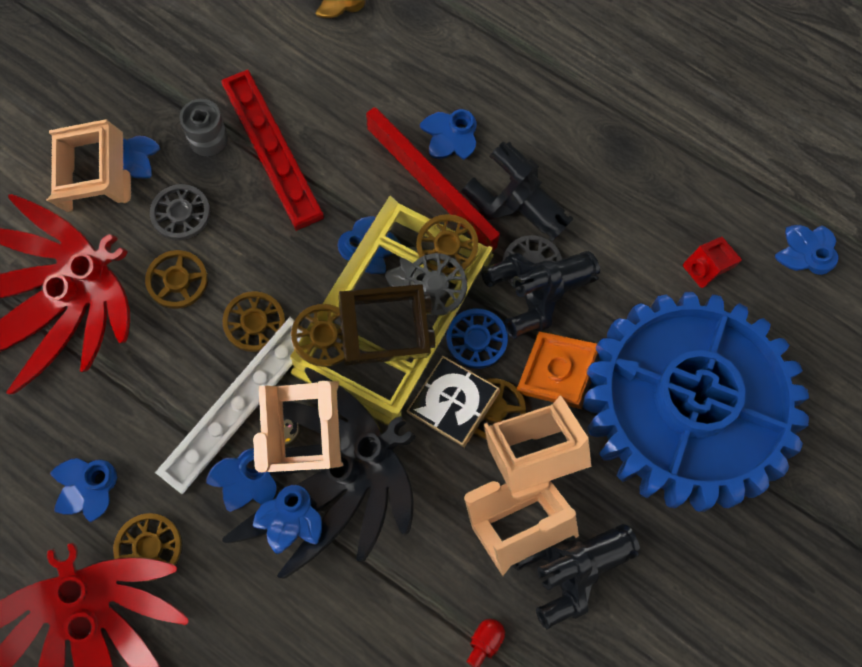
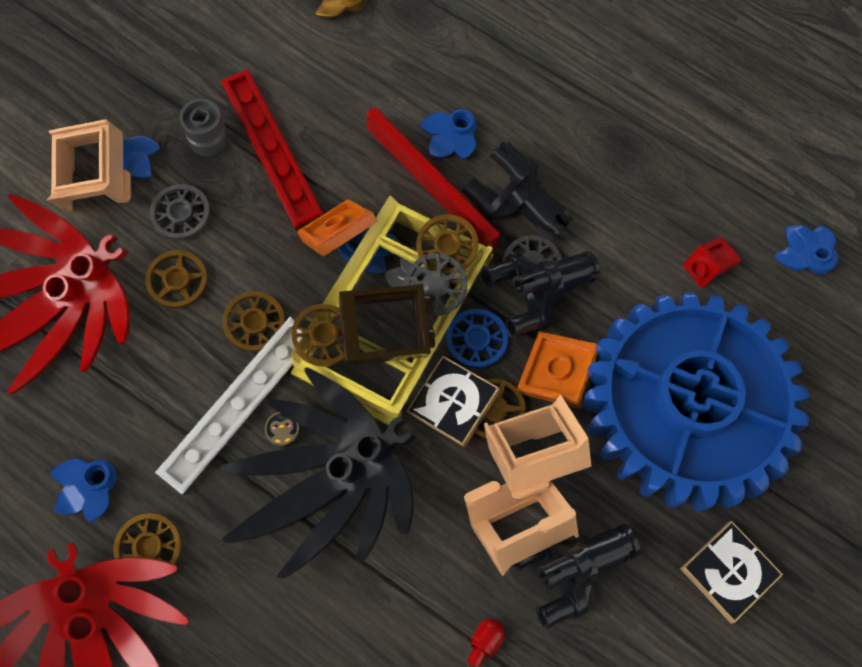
blue plate [206,448,276,512] -> none
light nougat piece [253,381,343,473] -> none
blue plate [253,485,322,554] -> none
none -> orange tile [297,199,378,257]
none -> tile [680,521,783,624]

